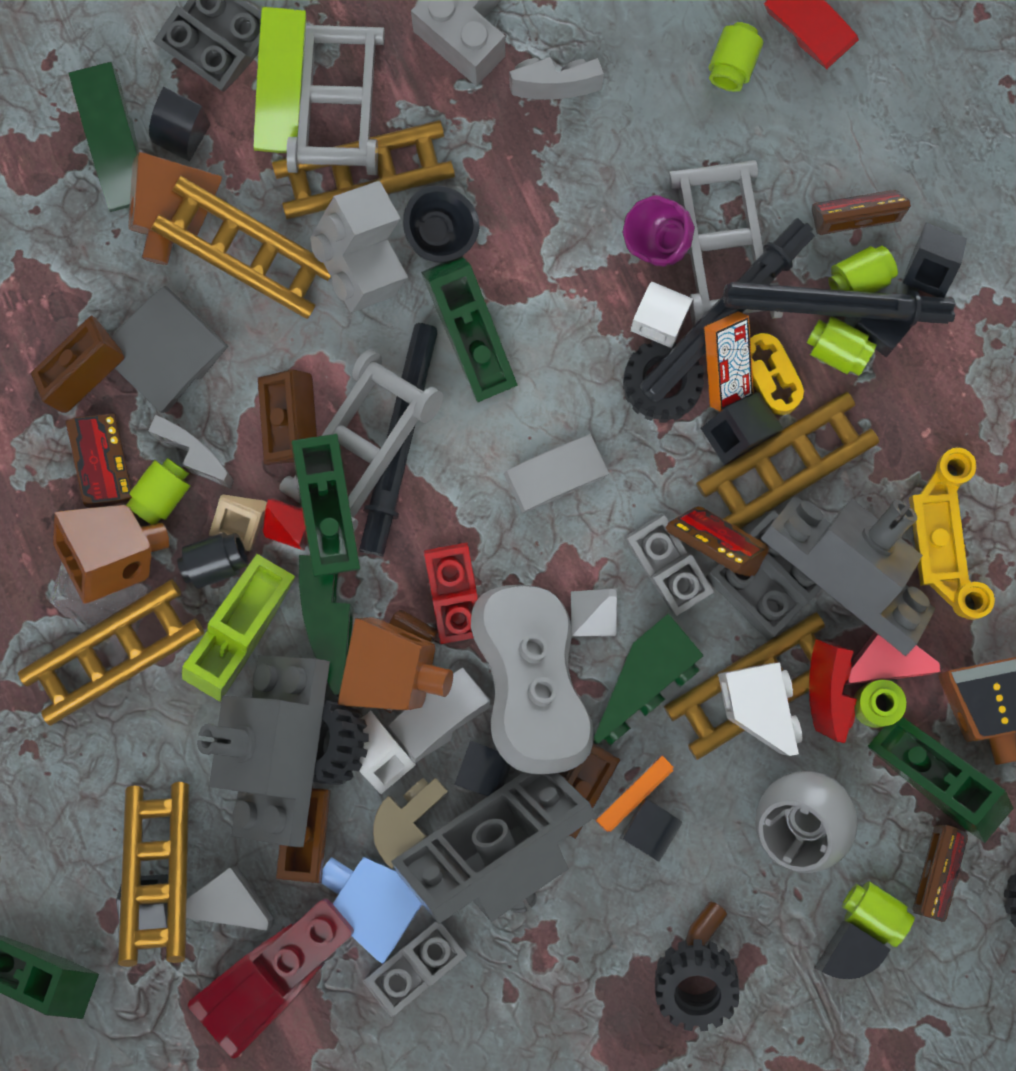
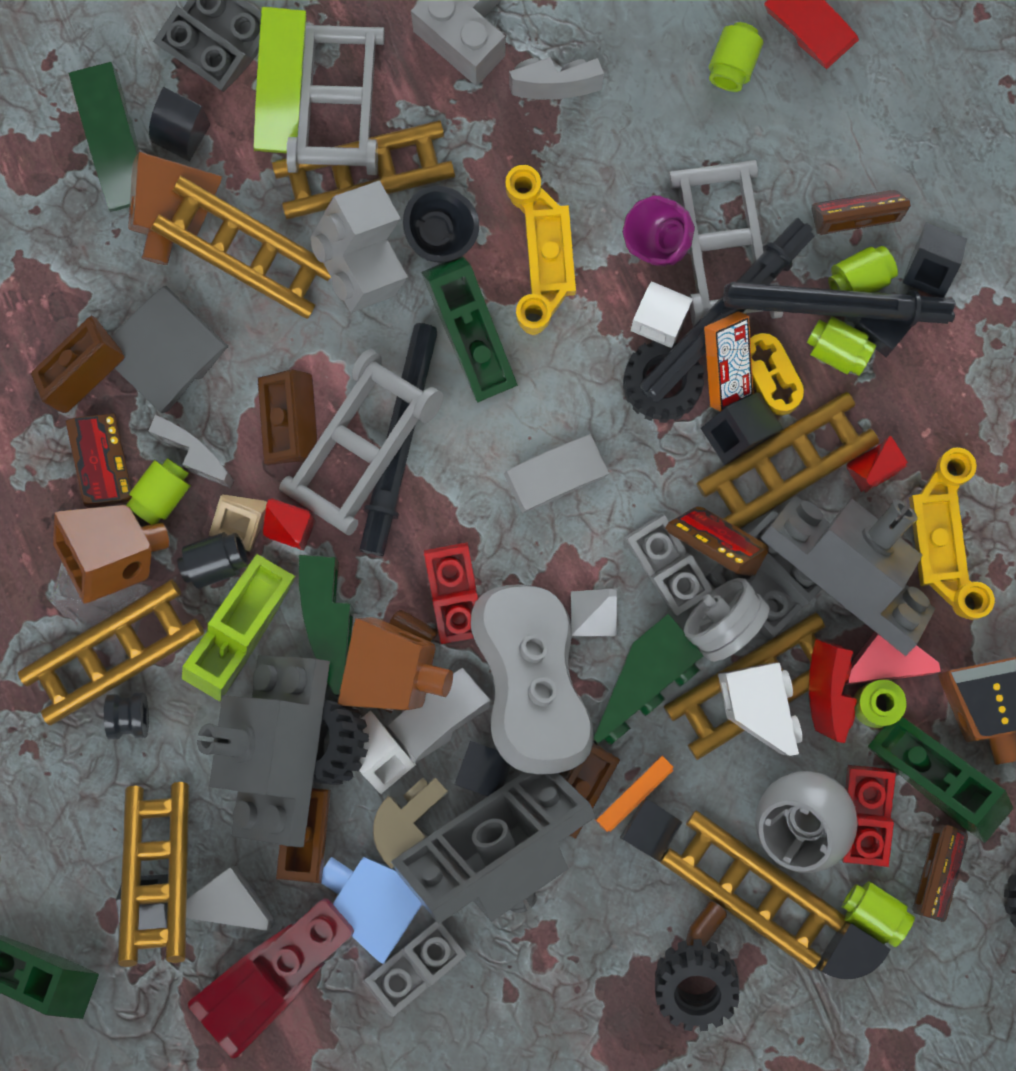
dark green slope [291,434,360,577] -> none
none -> black wheel [104,693,149,740]
none -> yellow plate [506,165,576,335]
none -> pearl gold bar [660,810,846,970]
none -> light grey wheel [683,578,770,662]
none -> red slope [842,765,896,867]
none -> red slope [846,436,908,493]

